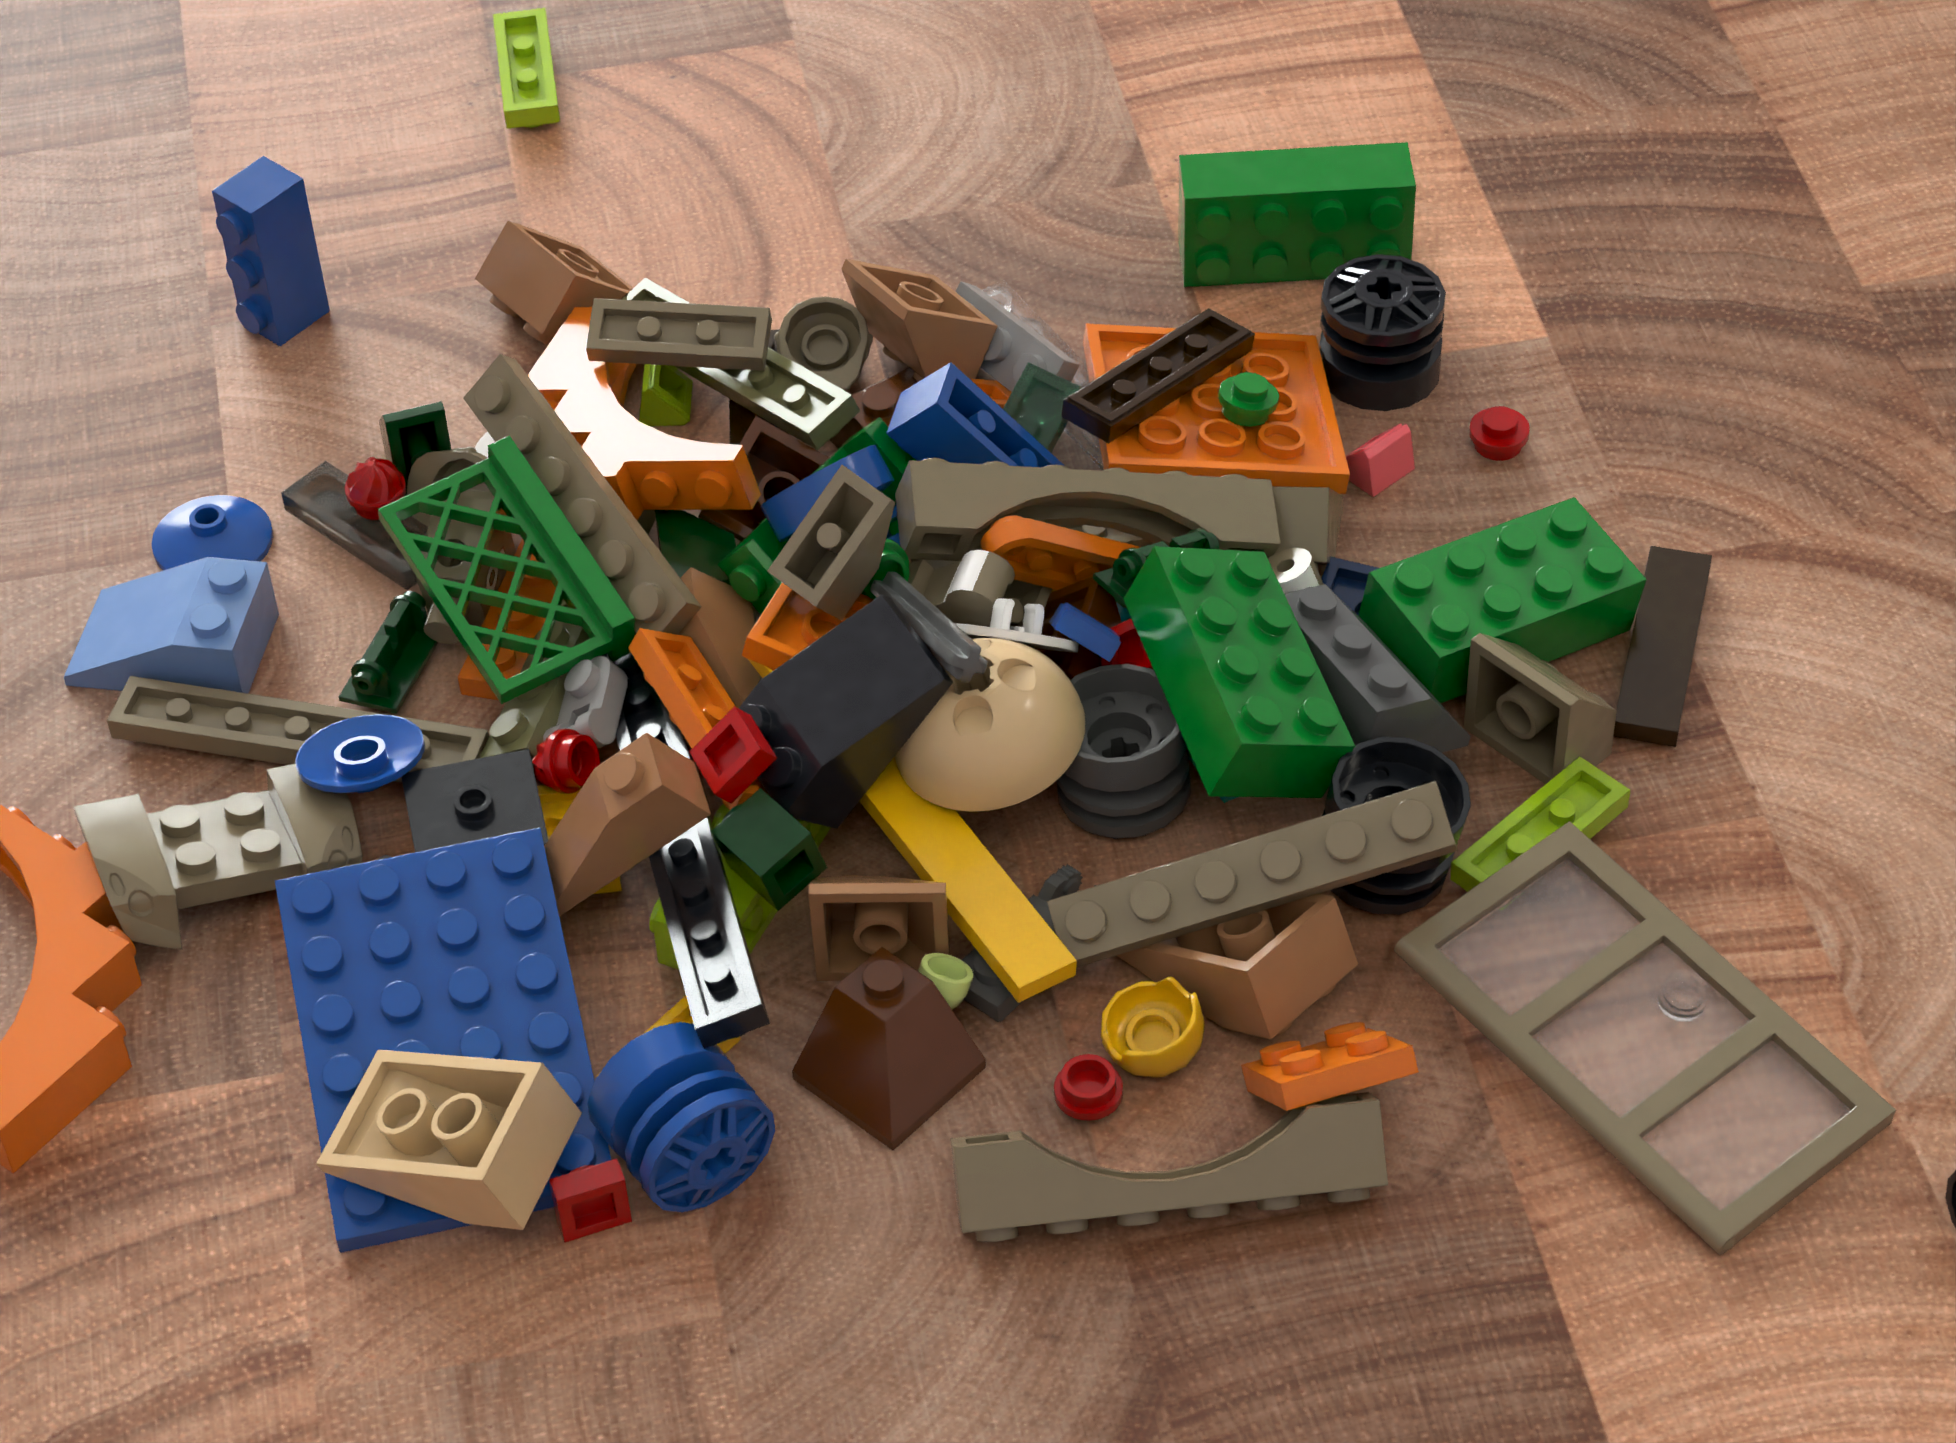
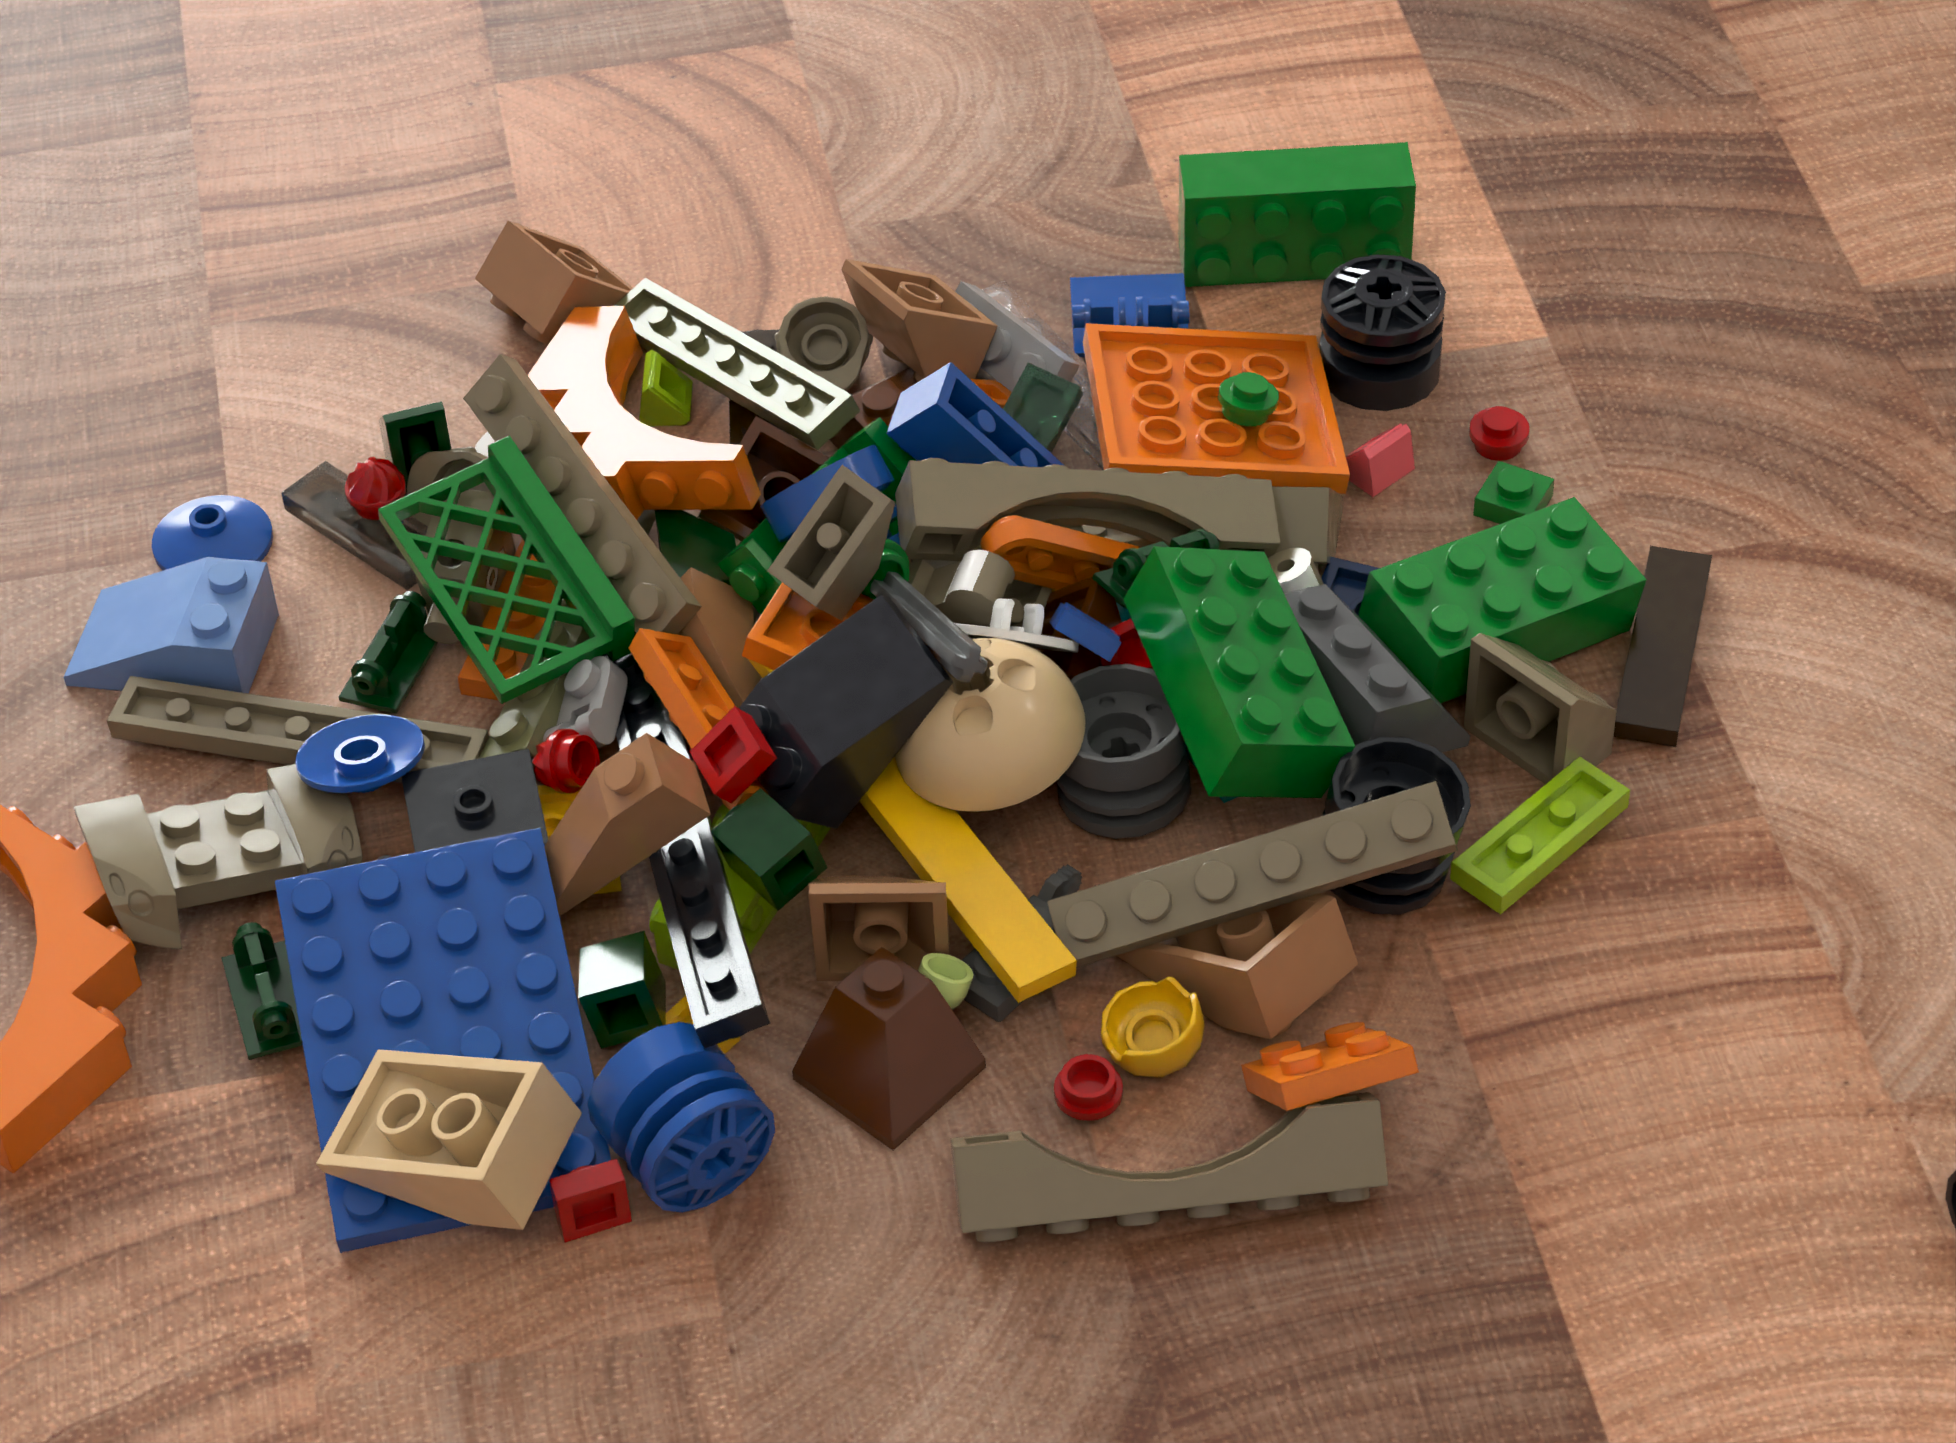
blue brick [212,156,330,346] -> none
lime plate [493,8,560,129] -> none
dark tan plate [585,298,772,371] -> none
dark brown tile [1061,309,1255,443] -> none
door [1394,821,1896,1255] -> none
none -> dark green hinge [221,922,303,1060]
none -> dark green brick [578,931,666,1049]
none -> blue hinge [1070,273,1189,358]
none -> green plate [1473,461,1555,524]

